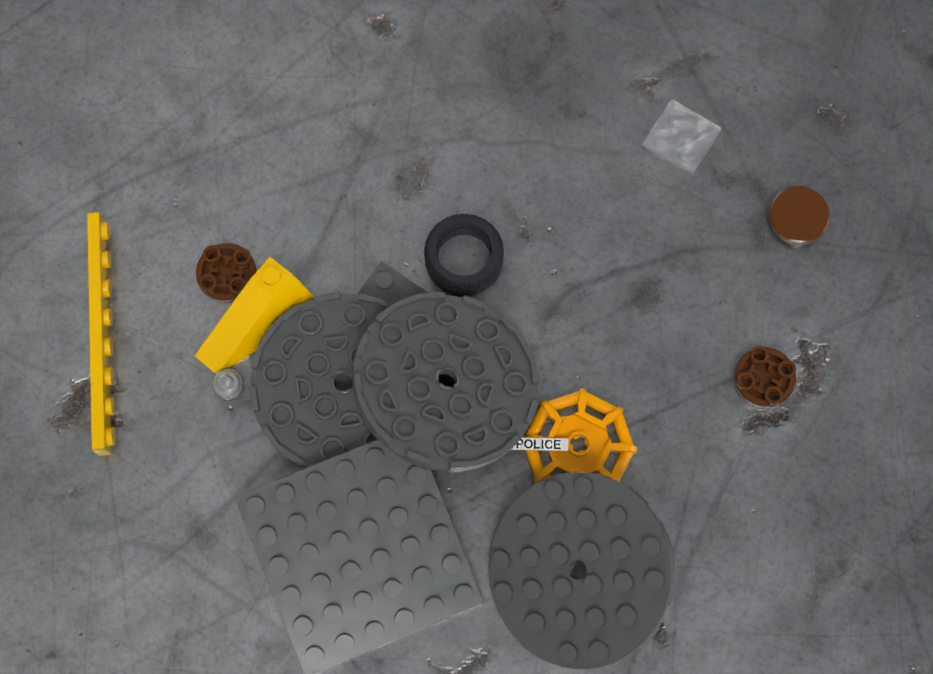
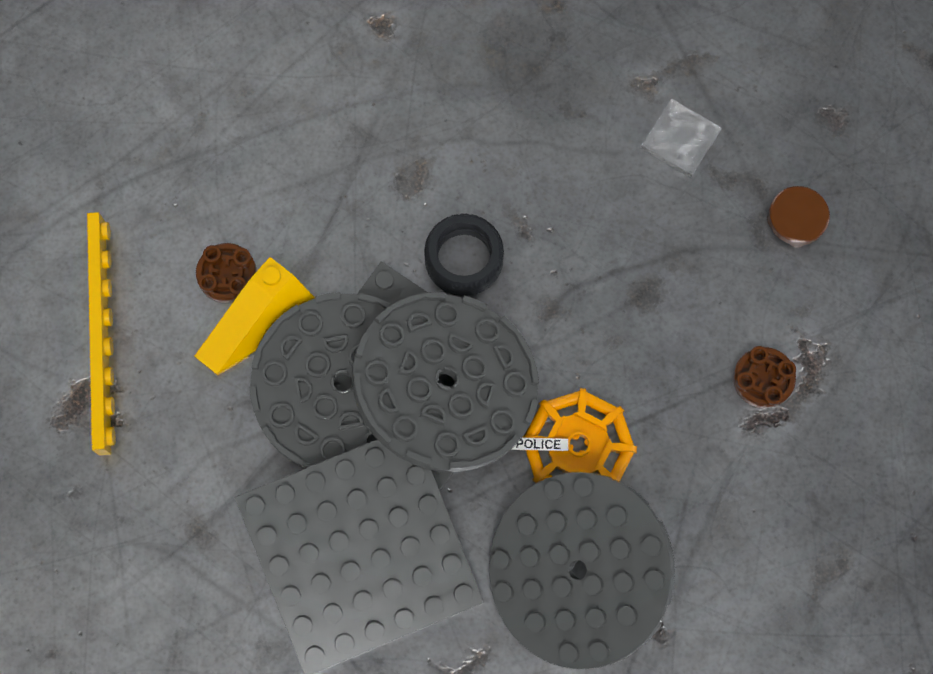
light grey plate [212,369,244,400] -> none

